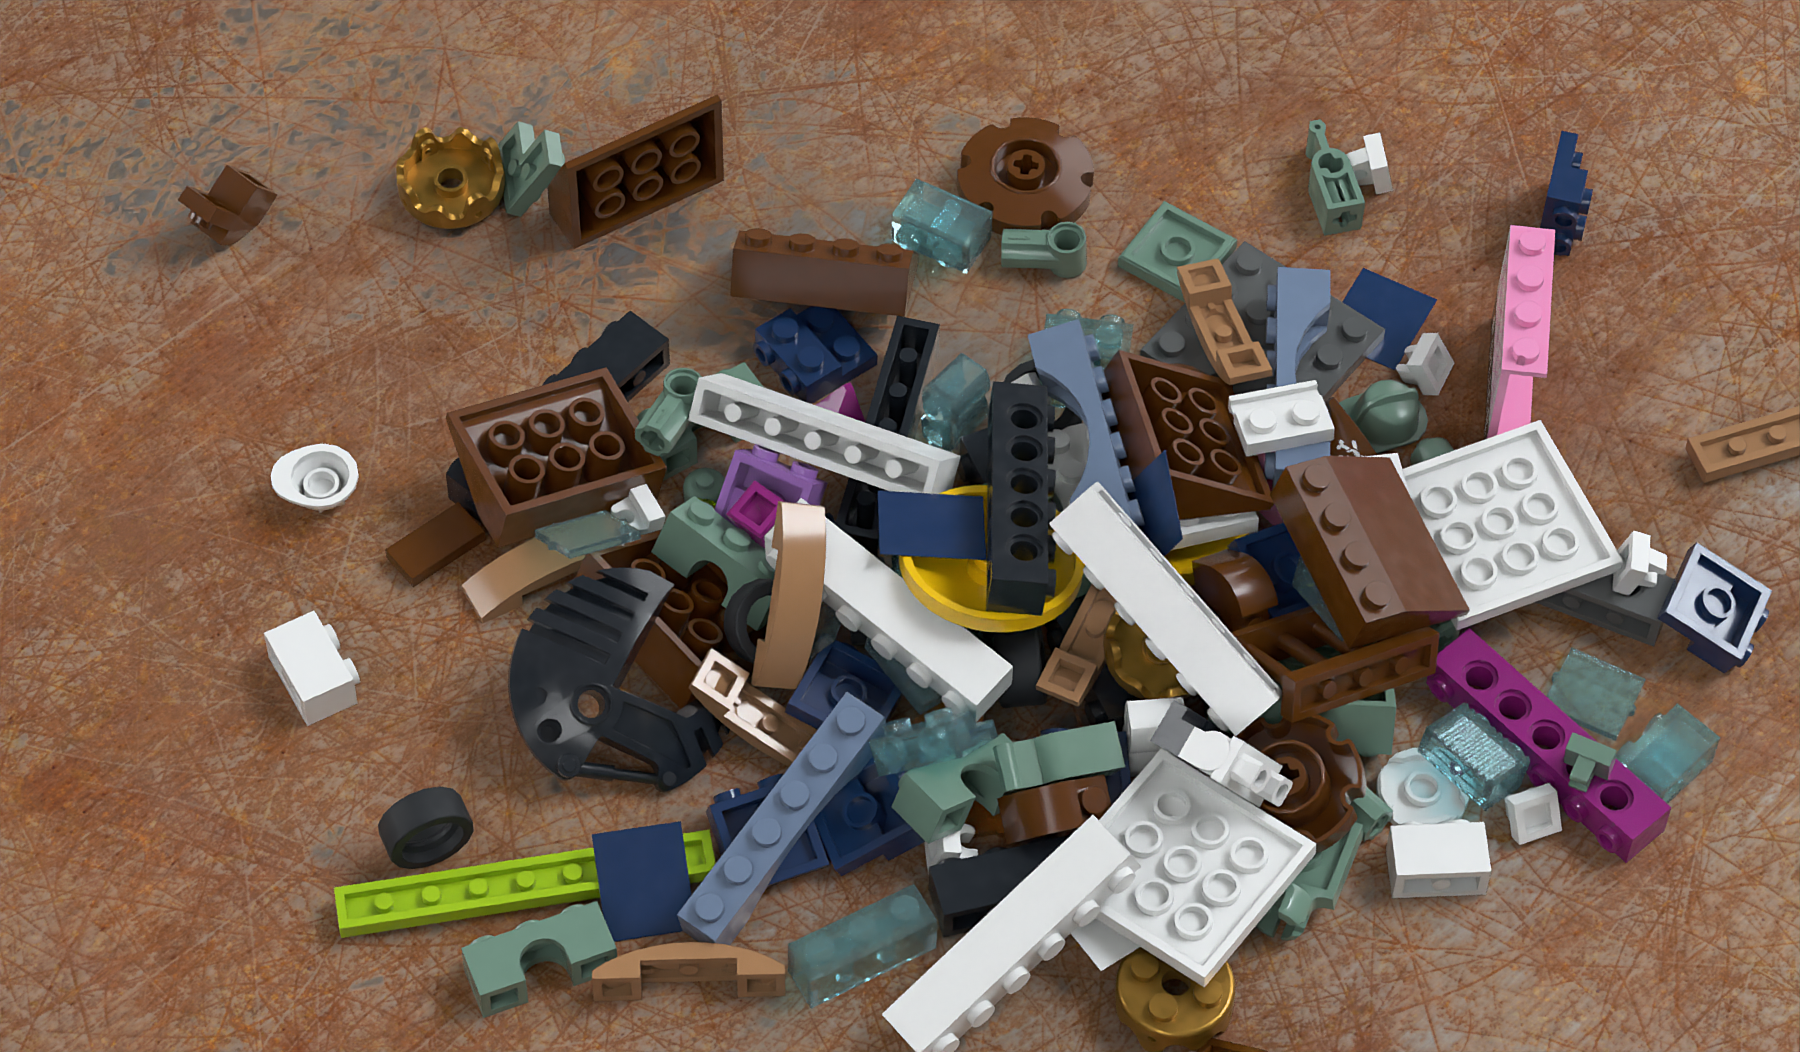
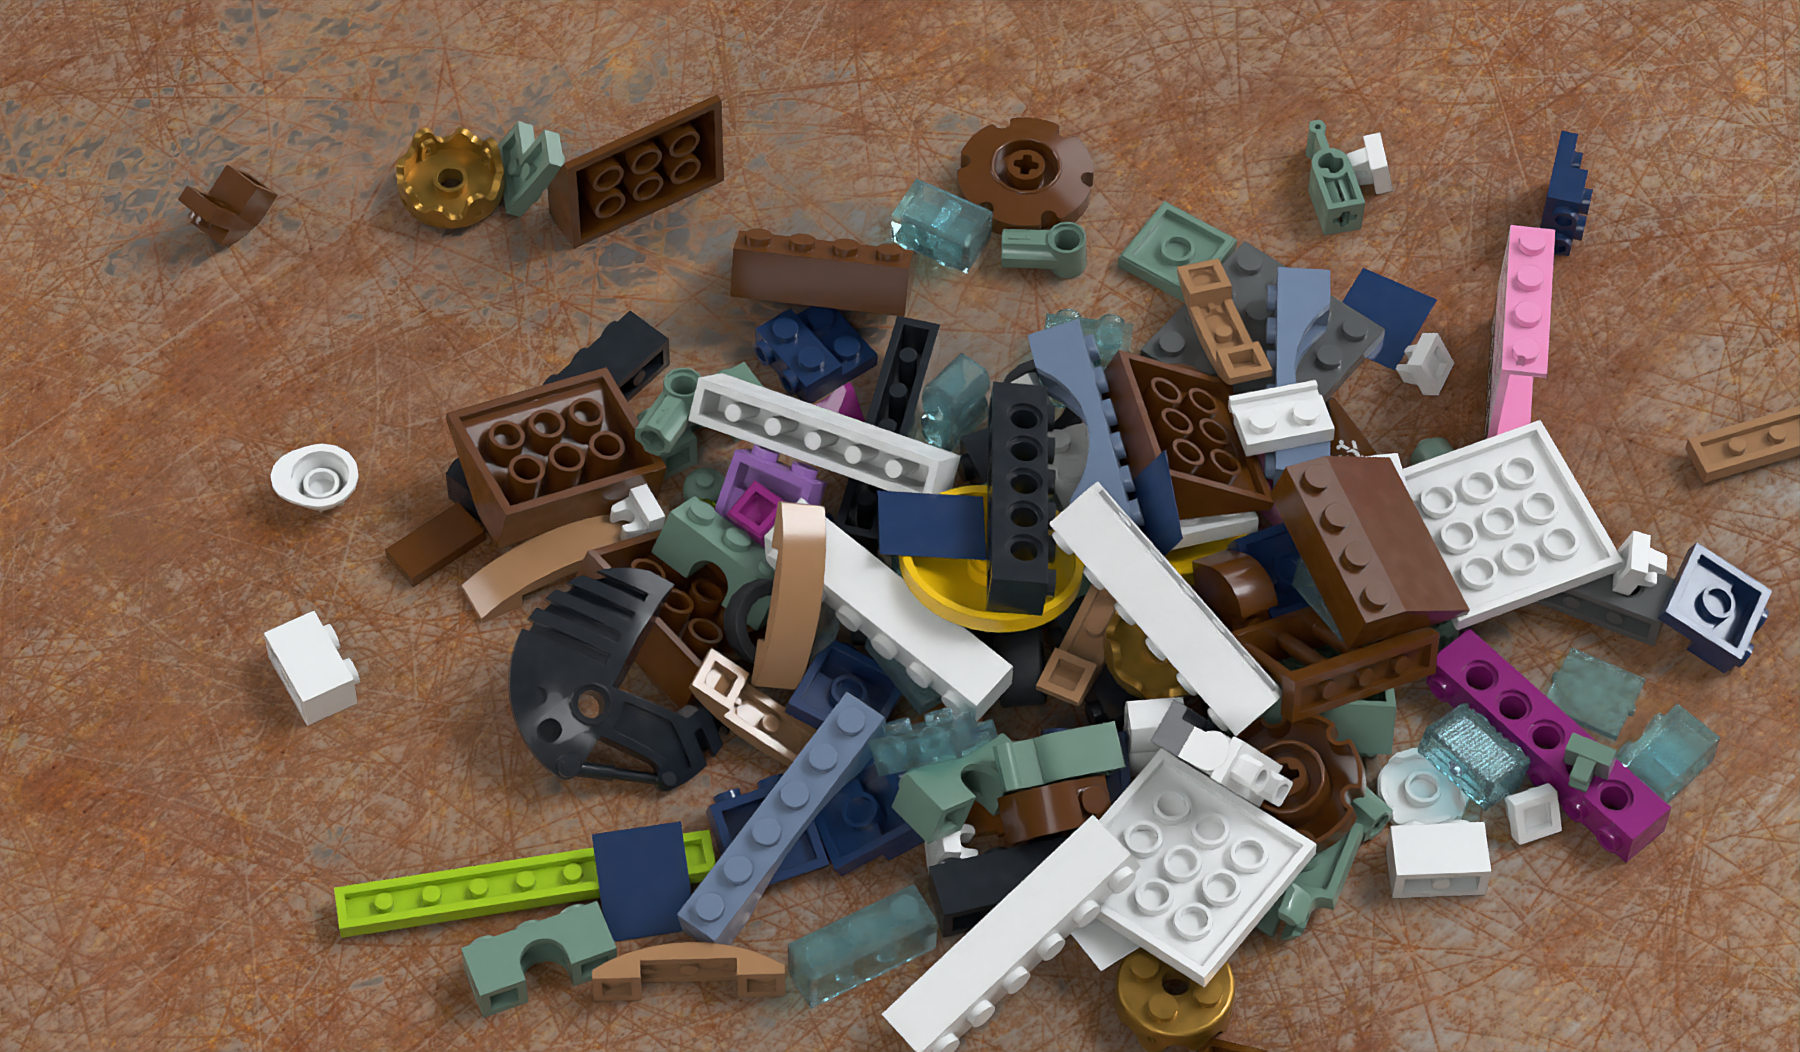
black tyre [378,786,474,869] -> none
clear light blue piece [535,510,641,559] -> none
sand green piece [1339,380,1428,454] -> none

